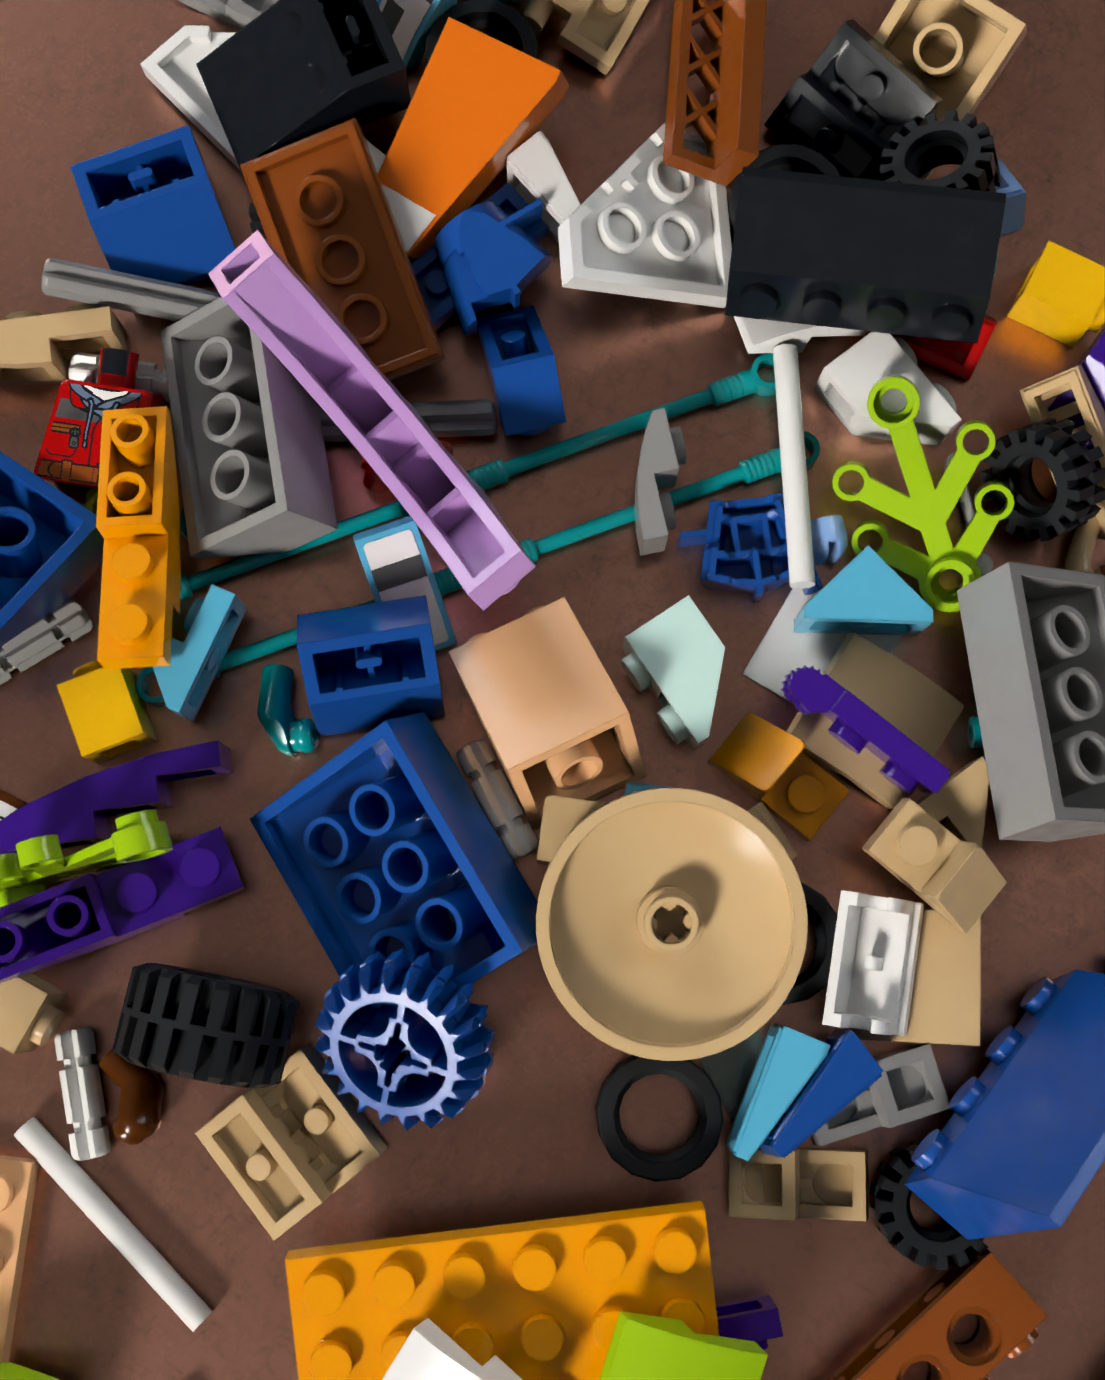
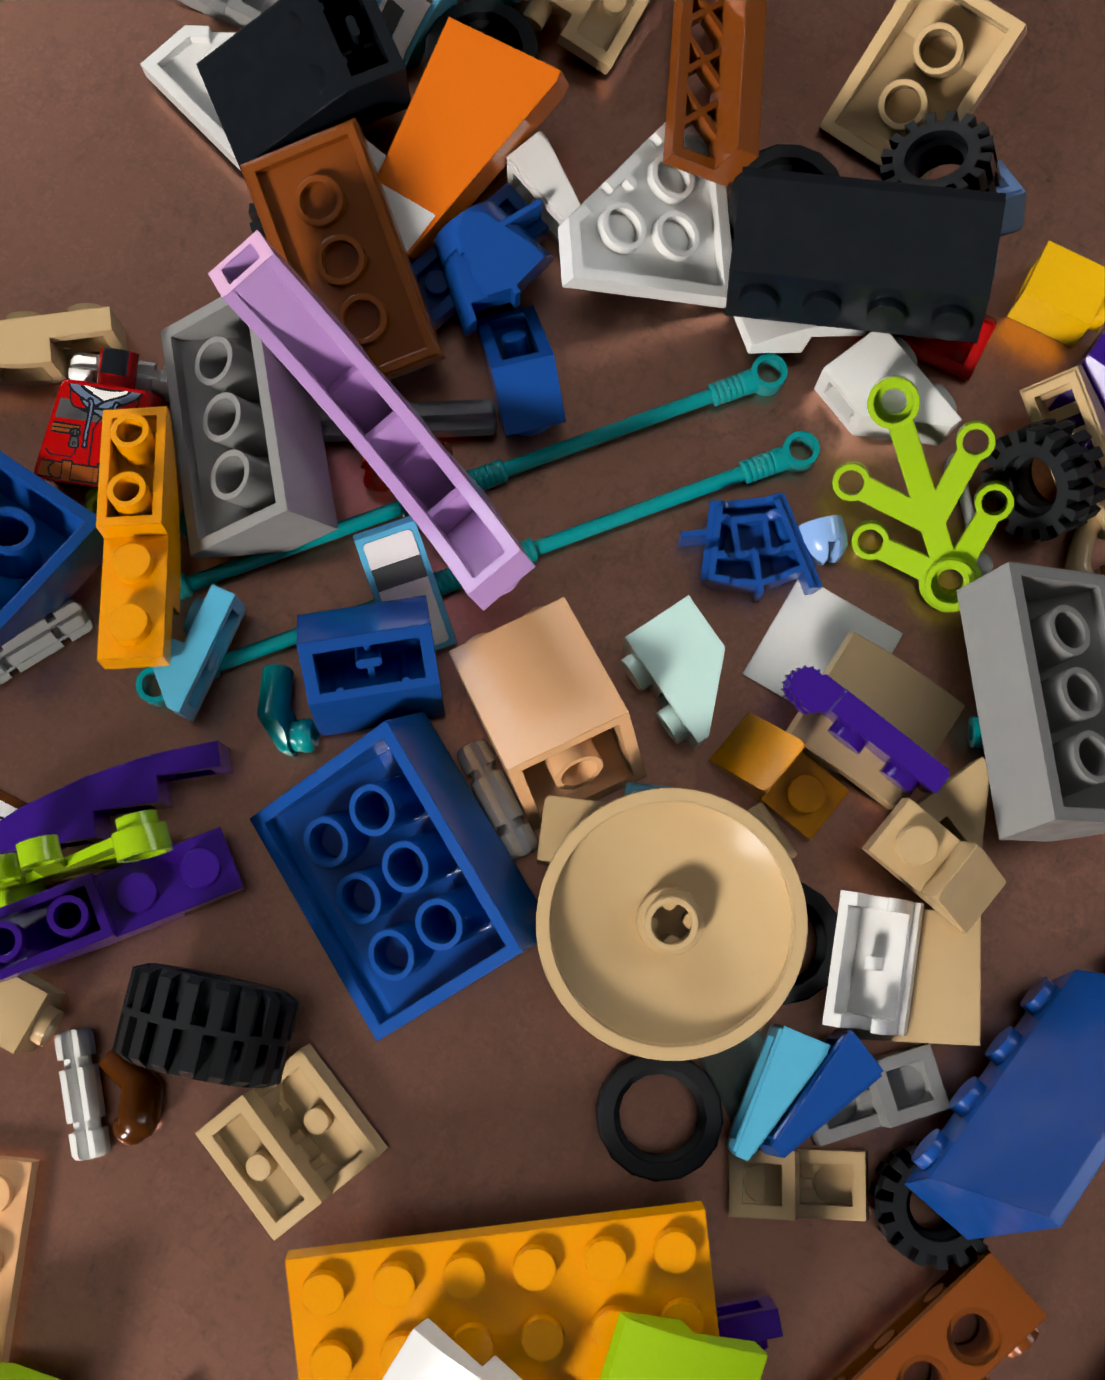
white bar [14,1117,213,1332] -> none
light grey axle [41,258,221,321] -> none
yellow brick [57,660,158,764] -> none
blue slope [70,125,236,285] -> none
blue gear [314,948,495,1131] -> none
light grey slope [634,408,687,556] -> none
black slope [764,19,943,180] -> none
white bar [773,344,816,589] -> none
medium azure slope [794,545,933,636] -> none

